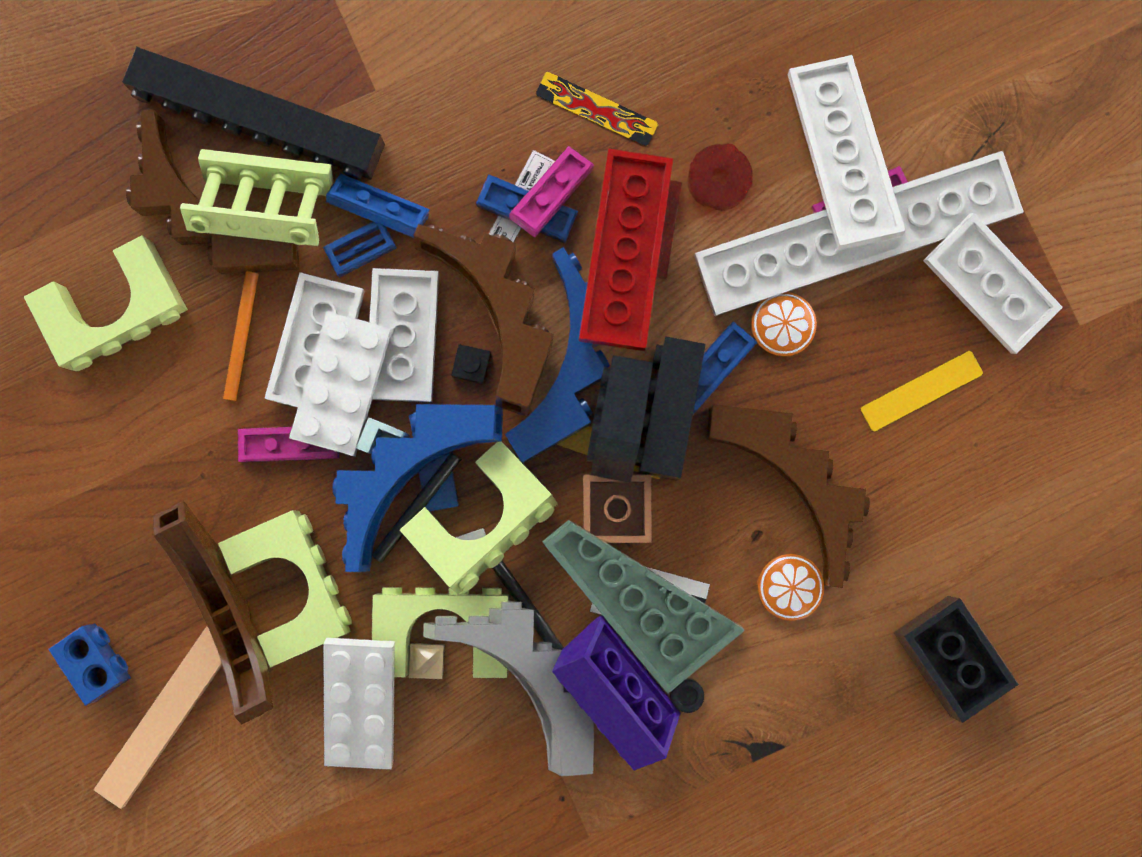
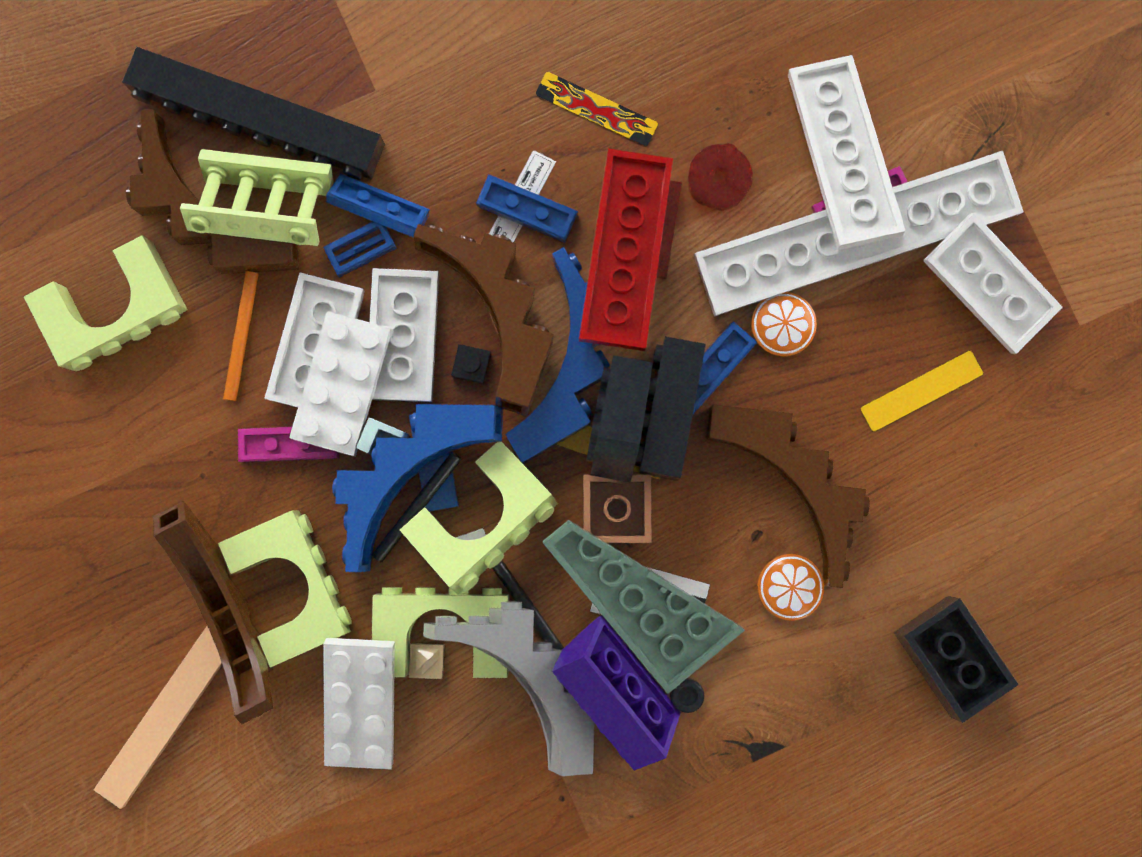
blue brick [48,623,131,706] -> none
dark pink tile [509,146,594,237] -> none

